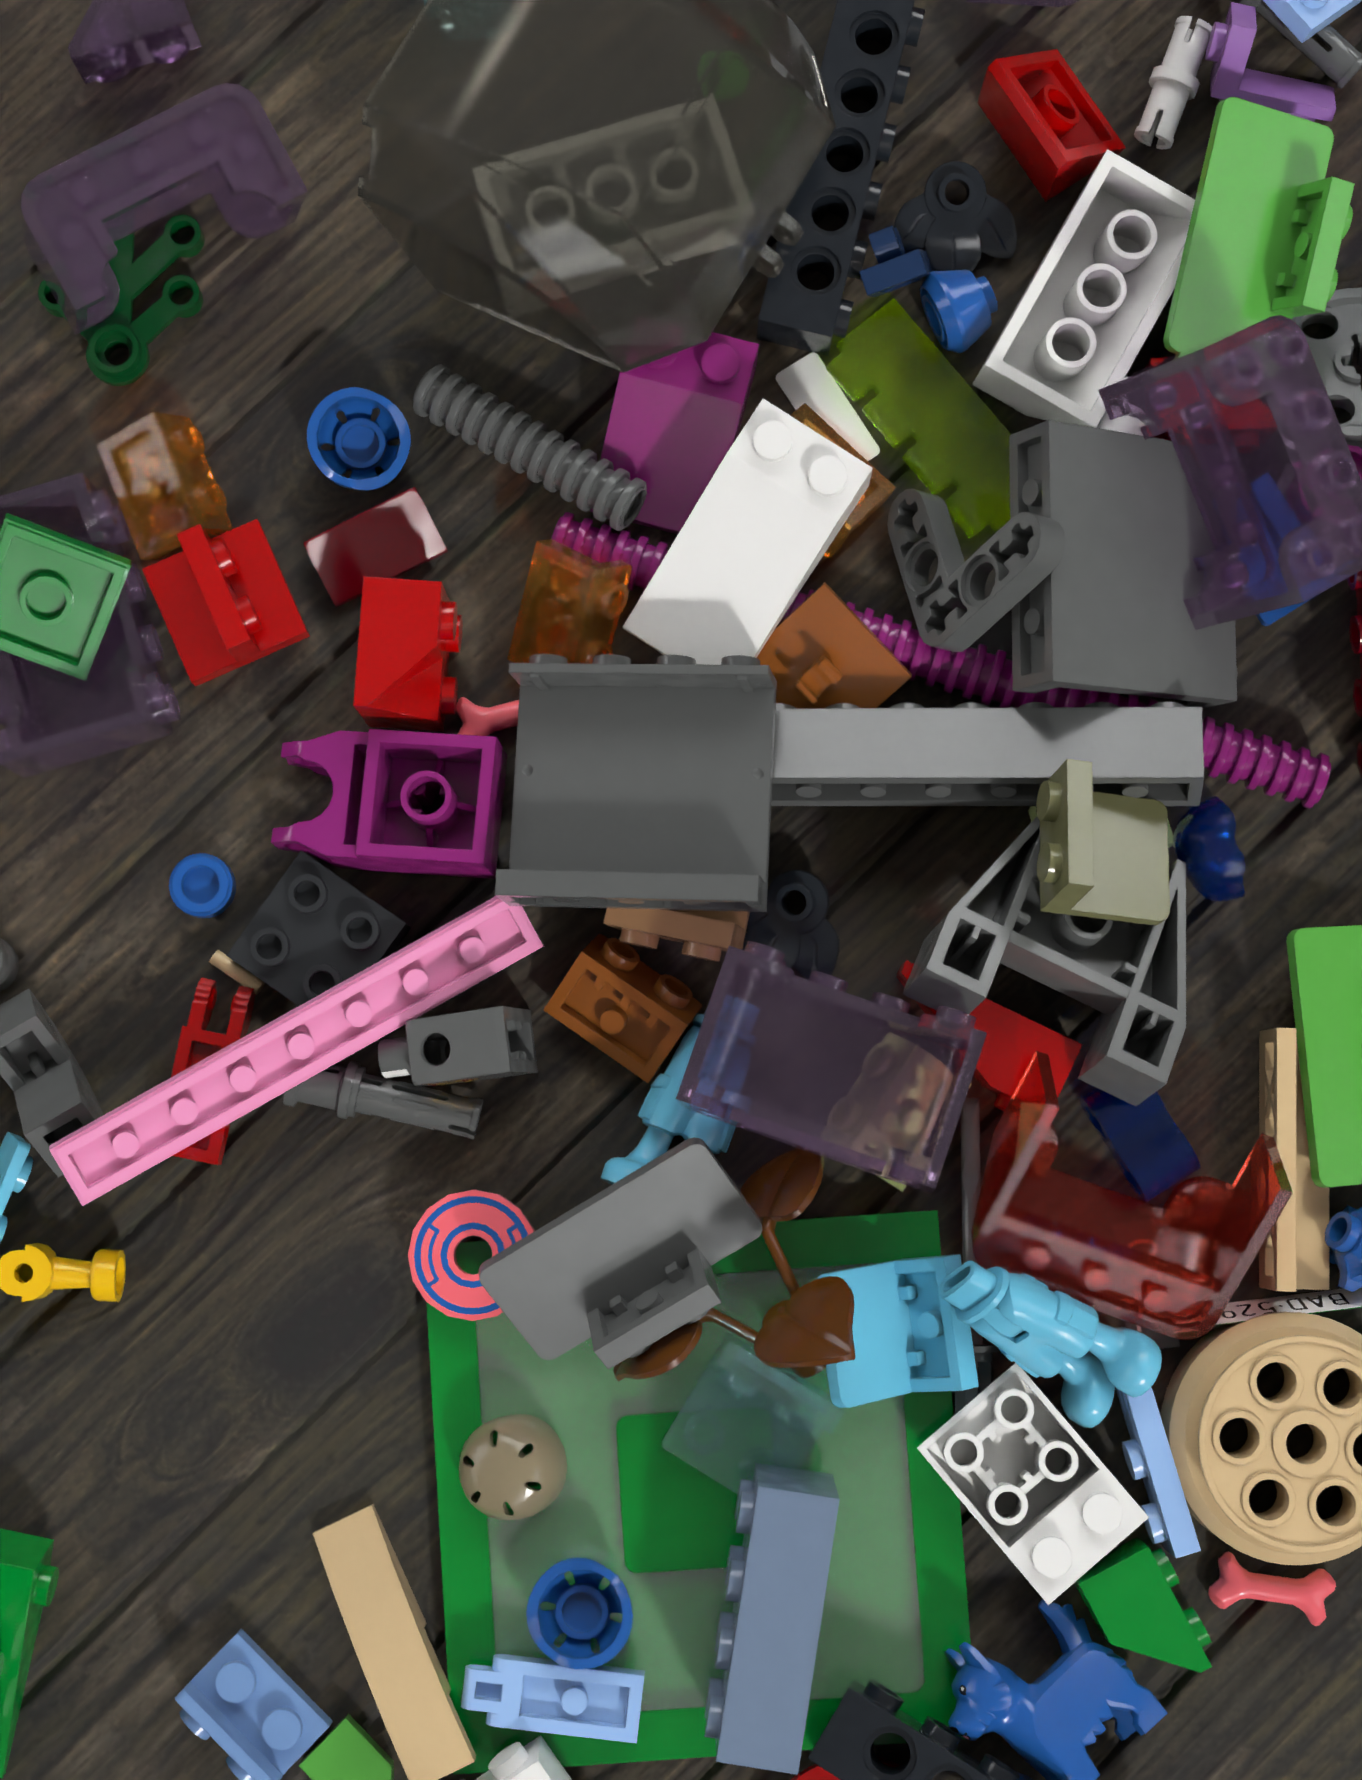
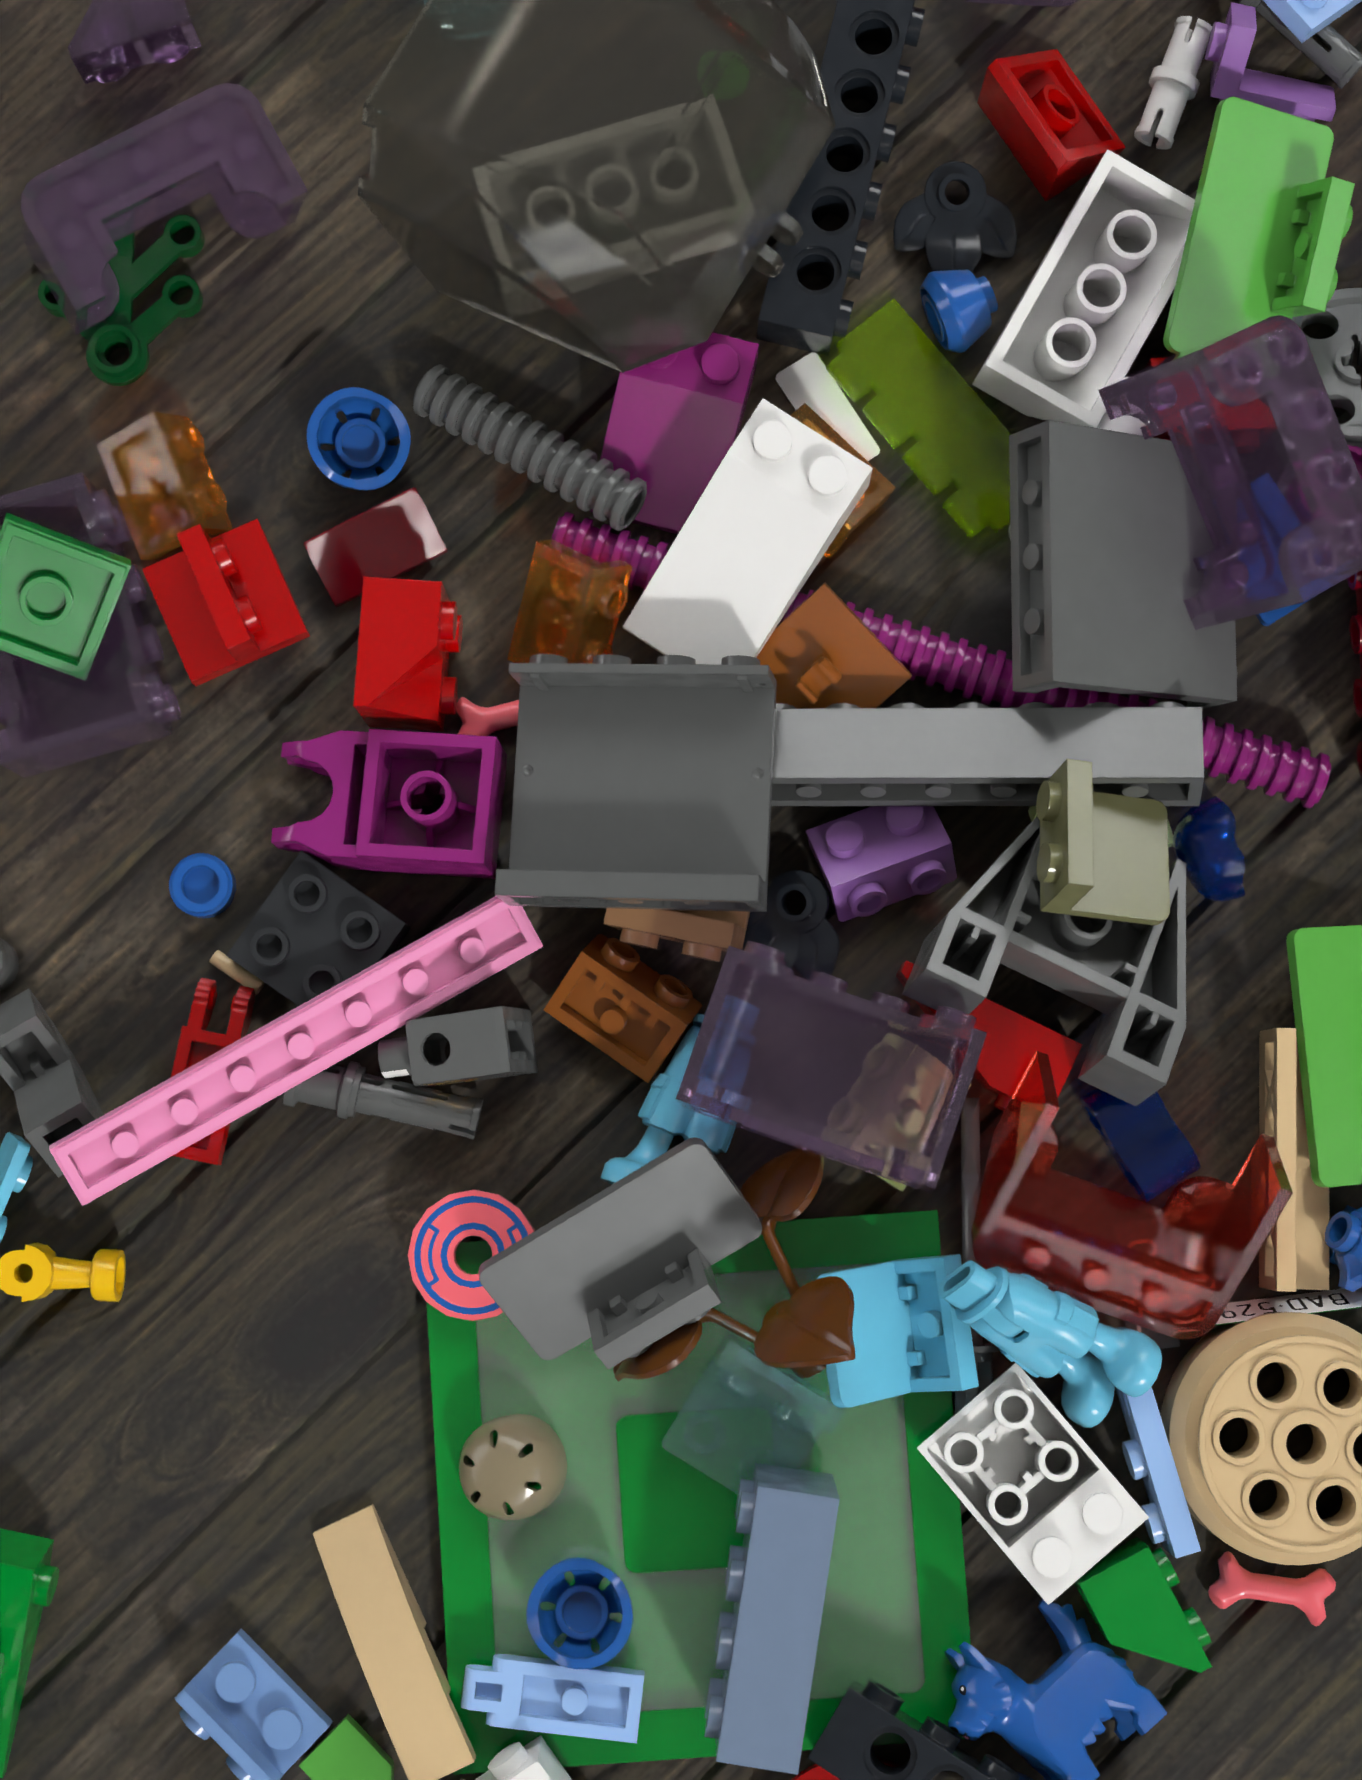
dark blue tile [859,226,932,297] -> none
dark grey beam [887,489,1065,652] -> none
none -> medium lavender bracket [806,806,957,922]

